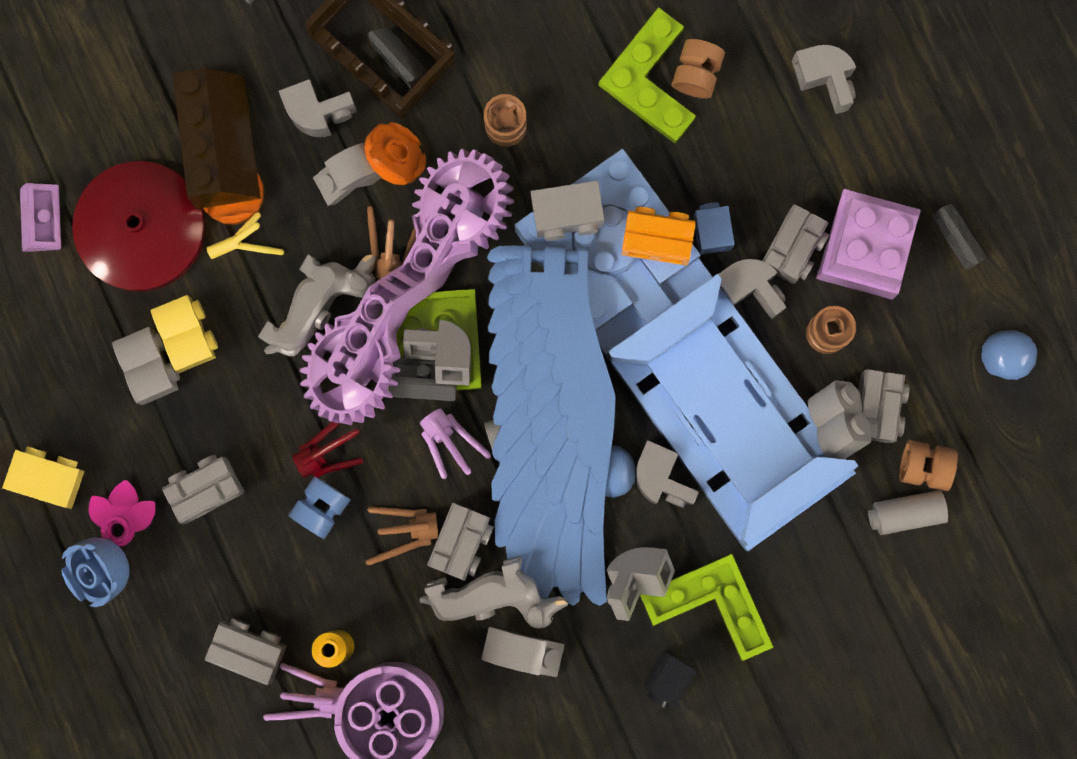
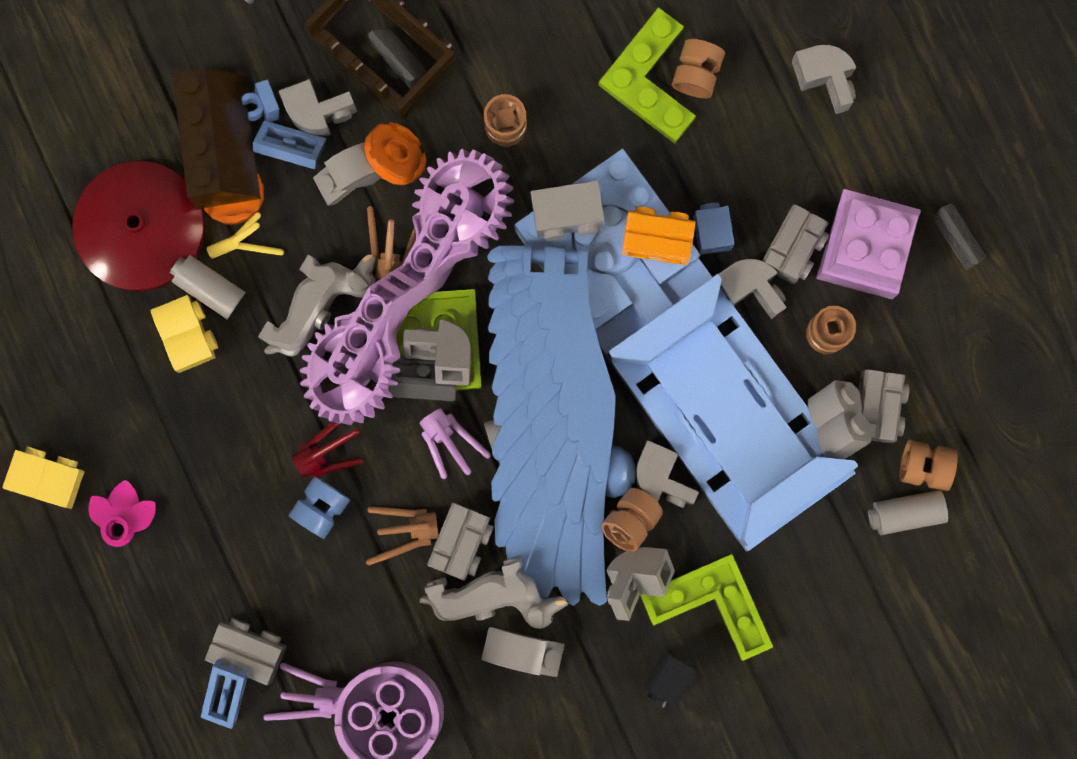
lavender slope [20,183,61,252] -> none
medium blue cylinder [62,537,130,607] -> none
light grey brick [112,327,180,405] -> none
light grey brick [162,455,244,524] -> none
yellow brick [312,630,354,668] -> none
medium blue hair [981,330,1038,380] -> none
none -> light grey brick [170,255,246,319]
none -> medium blue tile [201,659,249,729]
none -> medium blue tile [242,80,279,122]
none -> medium blue tile [253,121,326,169]
none -> medium nougat wheel [601,488,663,552]

